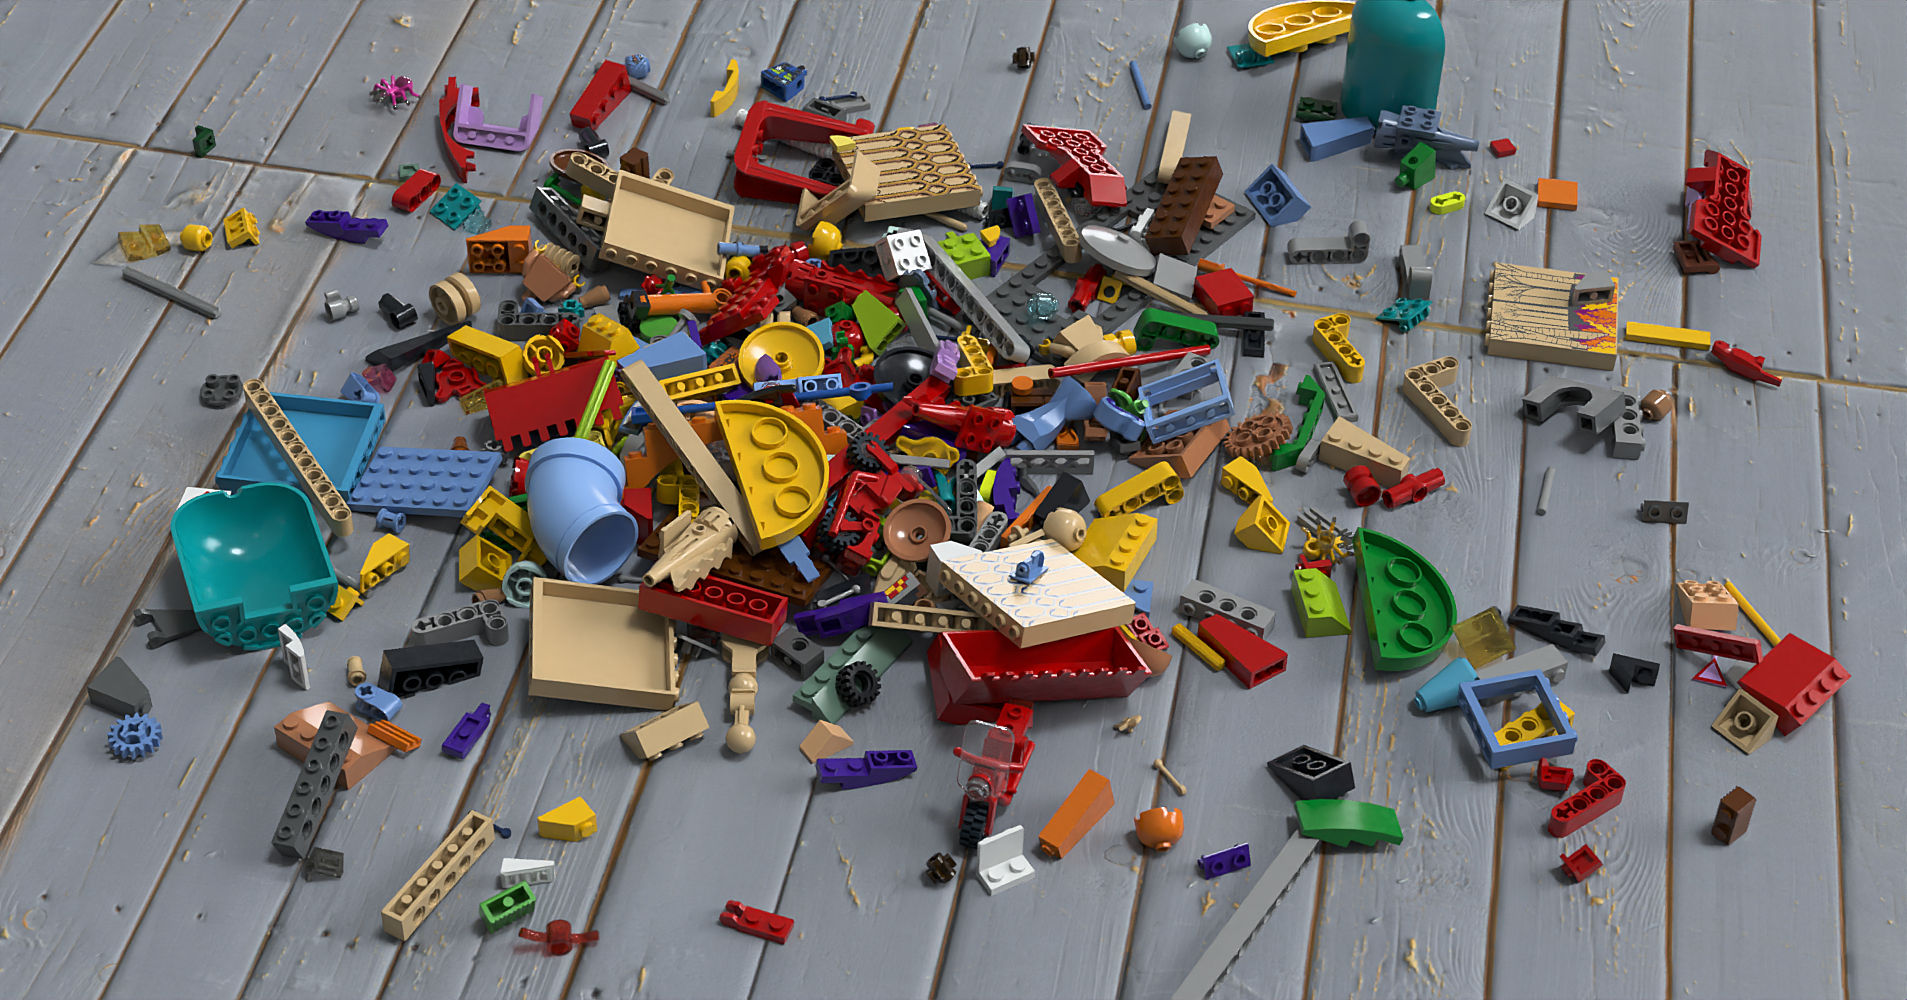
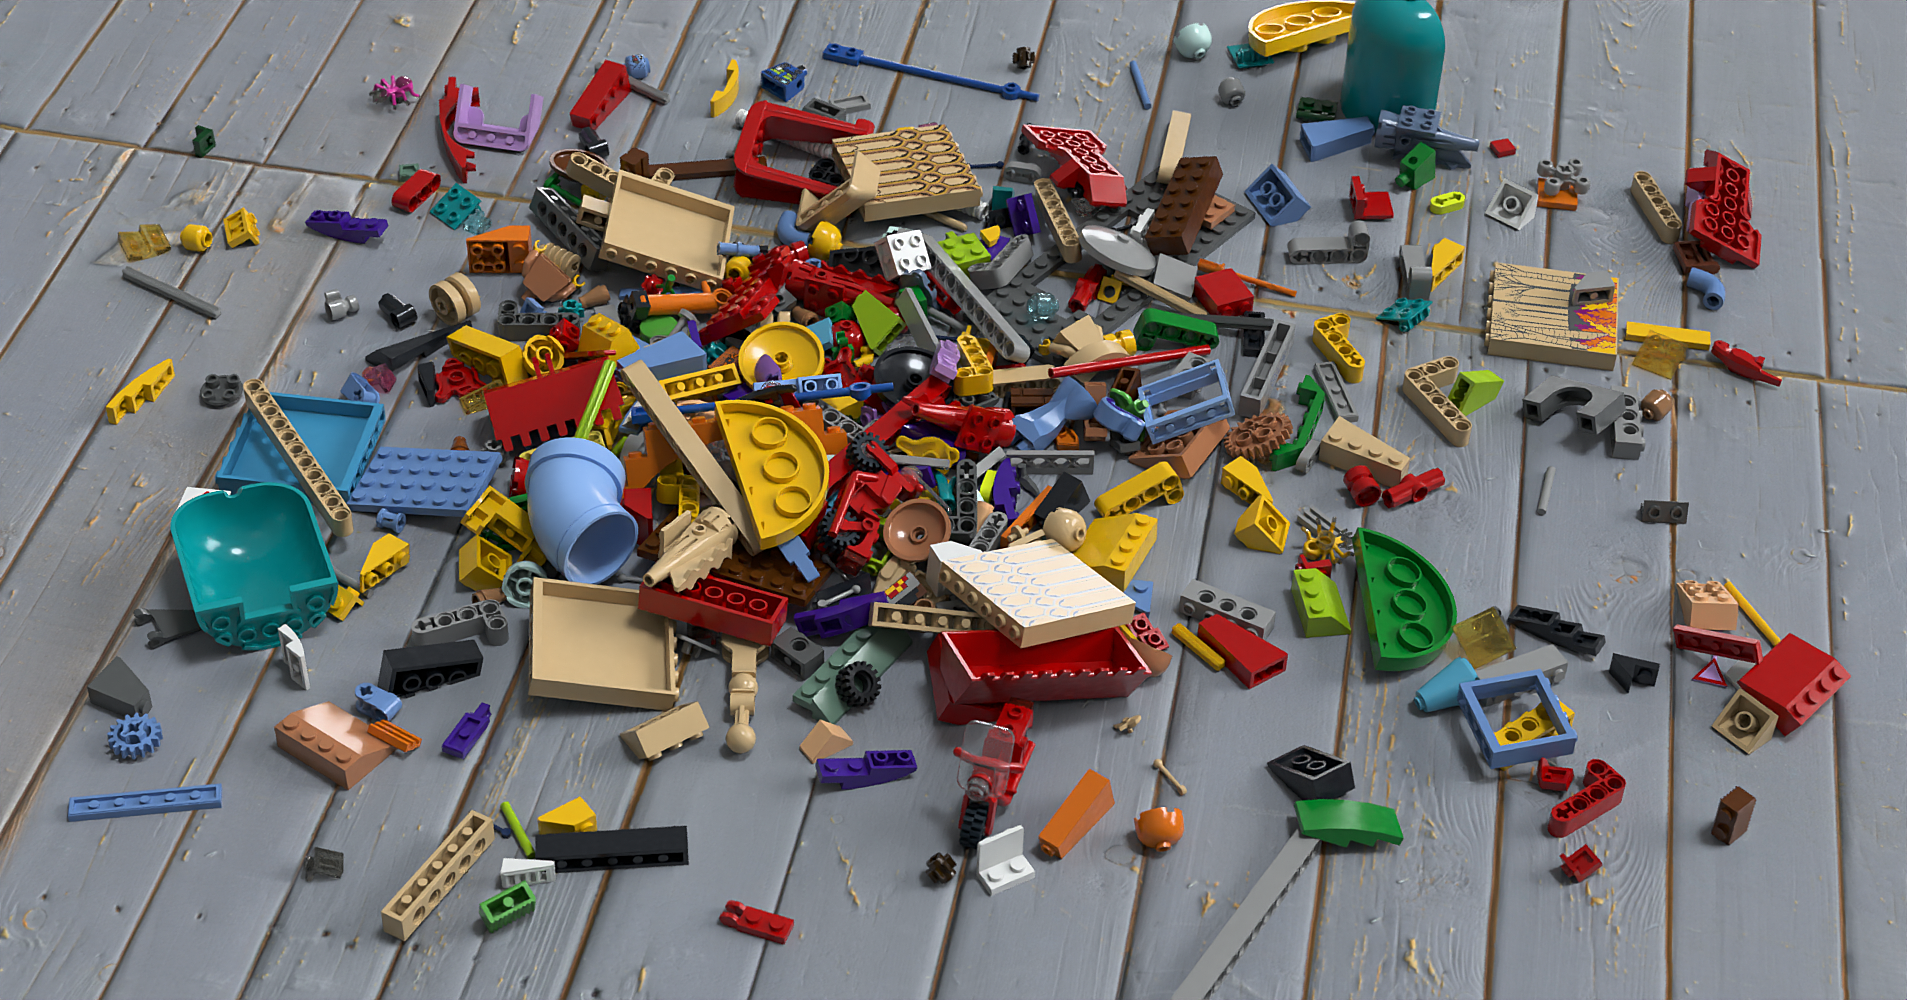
dark grey brick [271,710,358,860] -> none
tan pin [347,656,367,686] -> none
red slope [421,349,451,368] -> none
clear red piece [519,919,600,956] -> none
dark blue hinge [819,91,857,101] -> none
light yellow tile [829,135,856,152] -> none
medium blue hinge [1009,550,1049,584] -> none
orange tile [1012,376,1033,396] -> none
dark purple hinge [1197,843,1251,880] -> none
none -> medium blue tile [68,783,222,822]
none -> yellow slope [105,358,175,425]
none -> lime bar [500,801,535,860]
none -> black brick [535,826,689,873]
none -> reddish brown tile [649,156,767,180]
none -> medium blue cylinder [776,211,813,247]
none -> blue bar [823,43,1039,101]
none -> light grey beam [968,235,1034,290]
none -> light grey head [1218,77,1245,106]
none -> light grey brick [1238,319,1296,418]
none -> red bracket [1349,176,1394,220]
none -> yellow slope [1430,238,1465,292]
none -> lime slope [1448,370,1504,416]
none -> light grey gear [1537,158,1590,196]
none -> tan beam [1630,171,1682,244]
none -> clear yellow hinge [1632,330,1689,380]
none -> medium blue cylinder [1686,267,1725,310]

